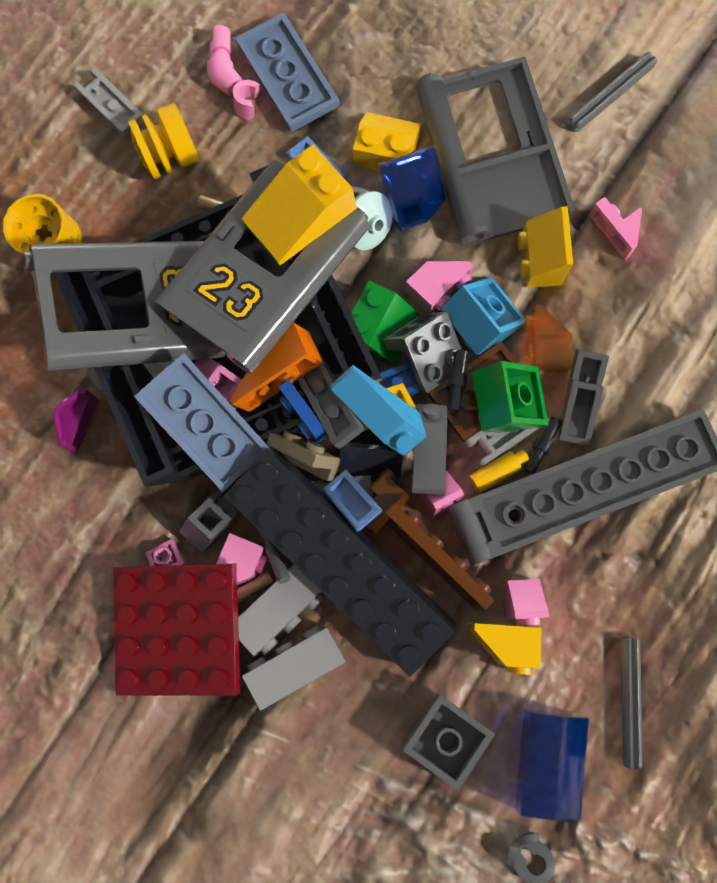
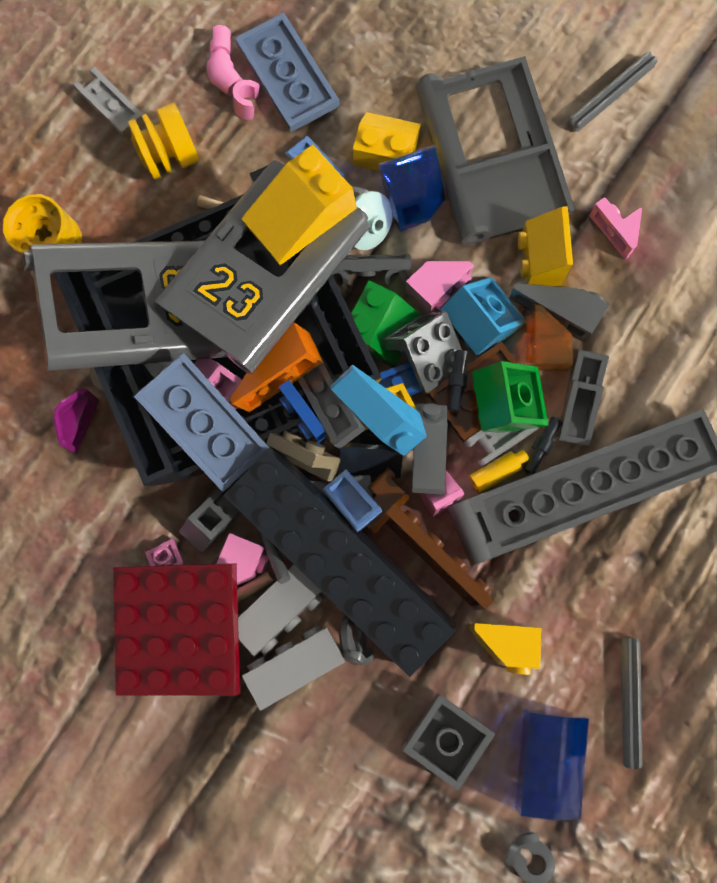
bright pink slope [503,579,549,626] -> none
none -> dark grey plate [332,254,411,285]
none -> dark grey piece [341,616,374,665]
none -> dark grey slope [509,283,610,342]

